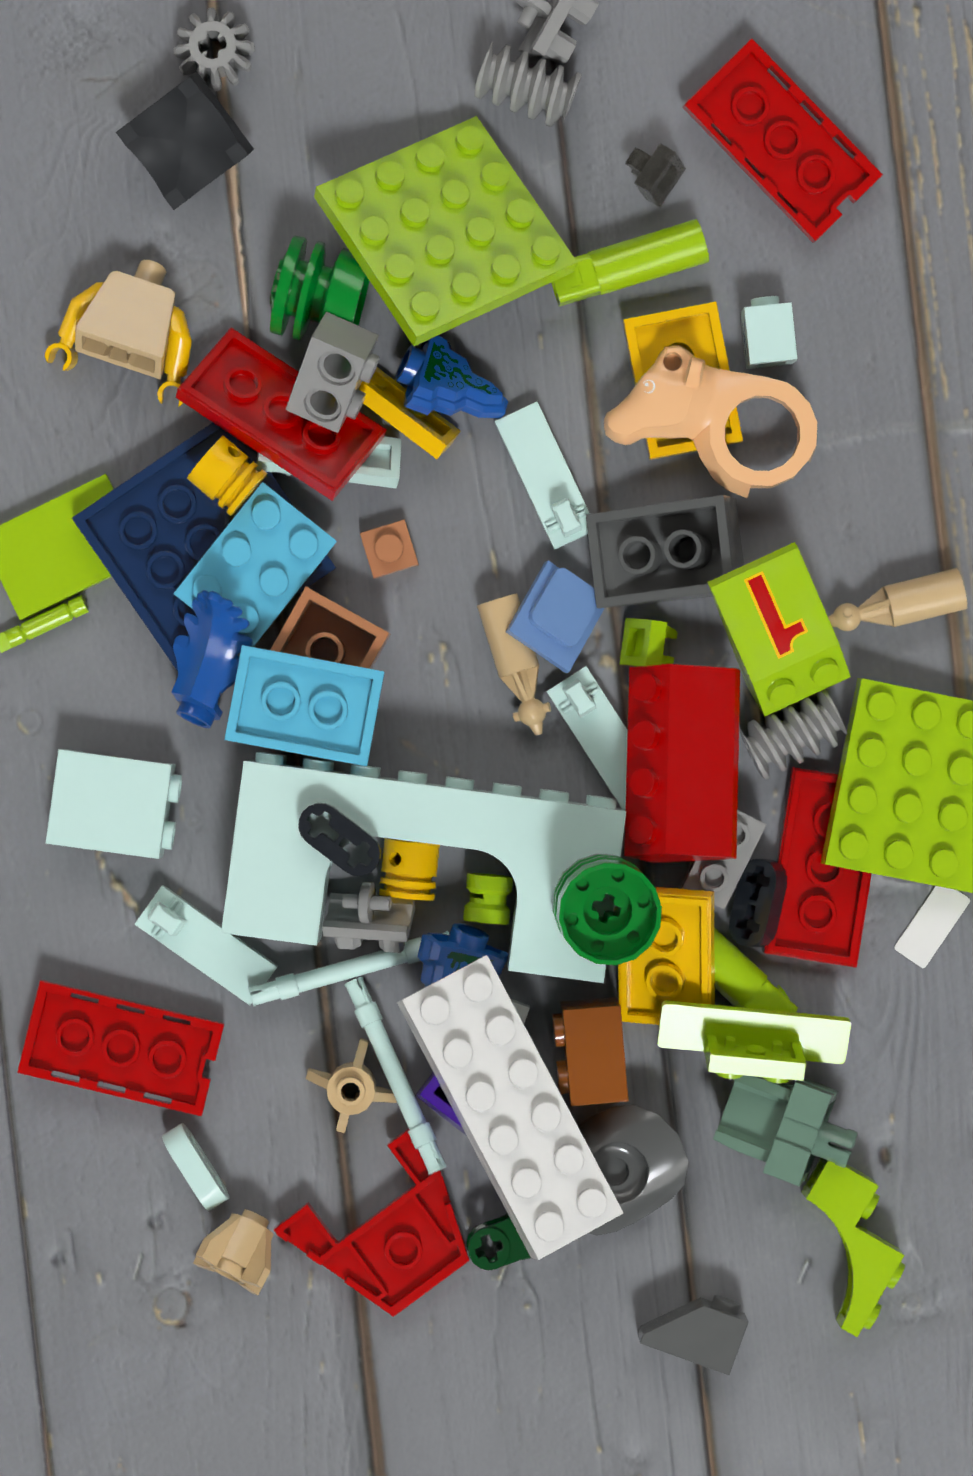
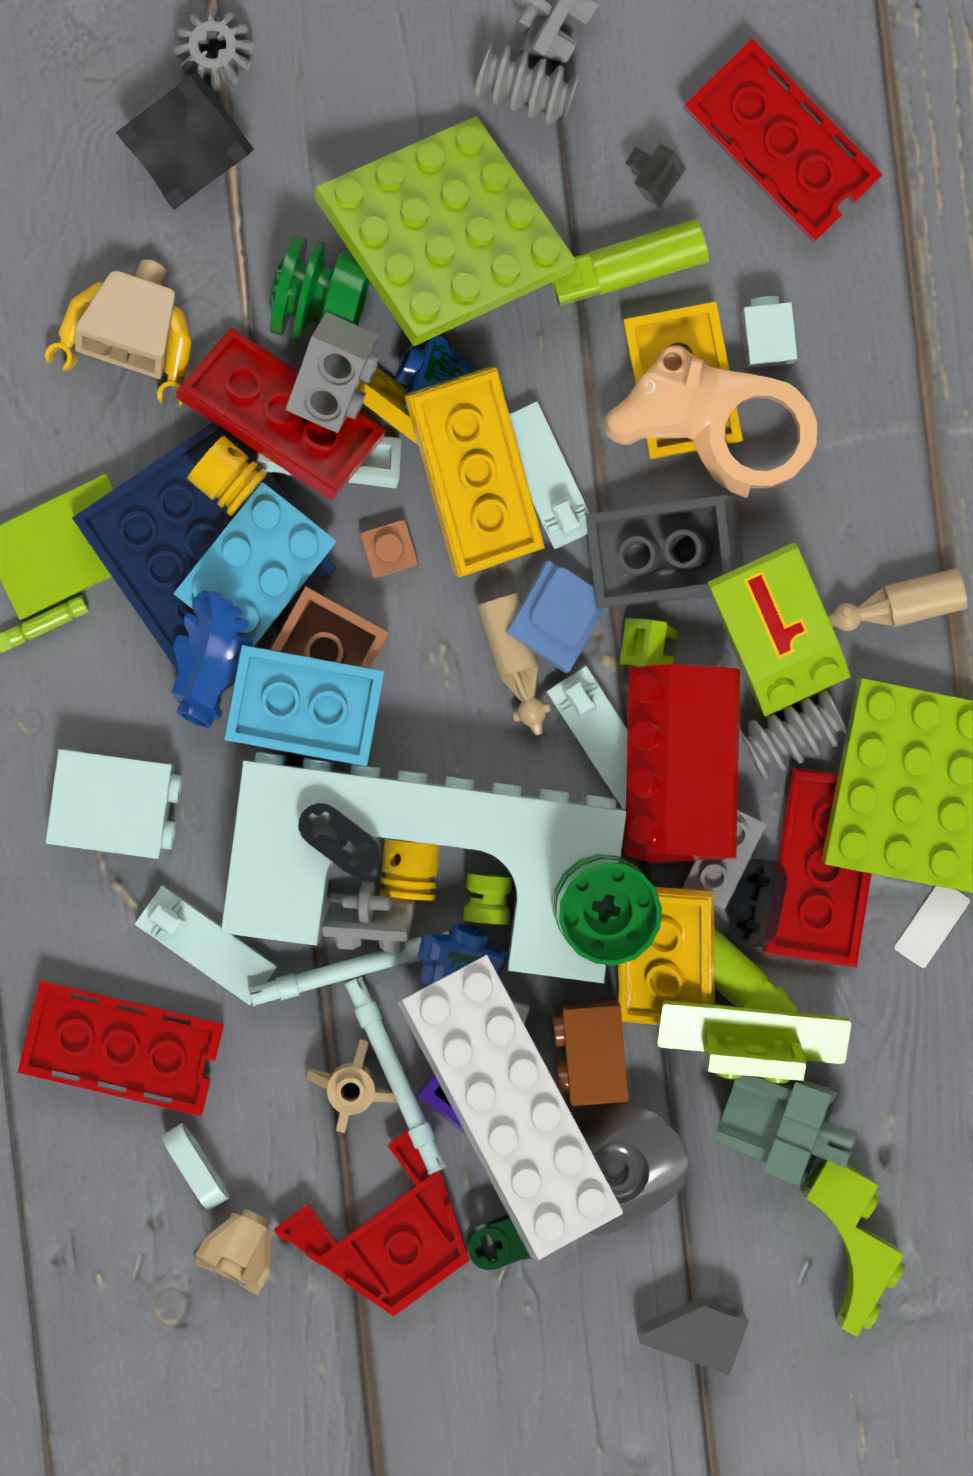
none -> yellow tile [404,366,545,578]

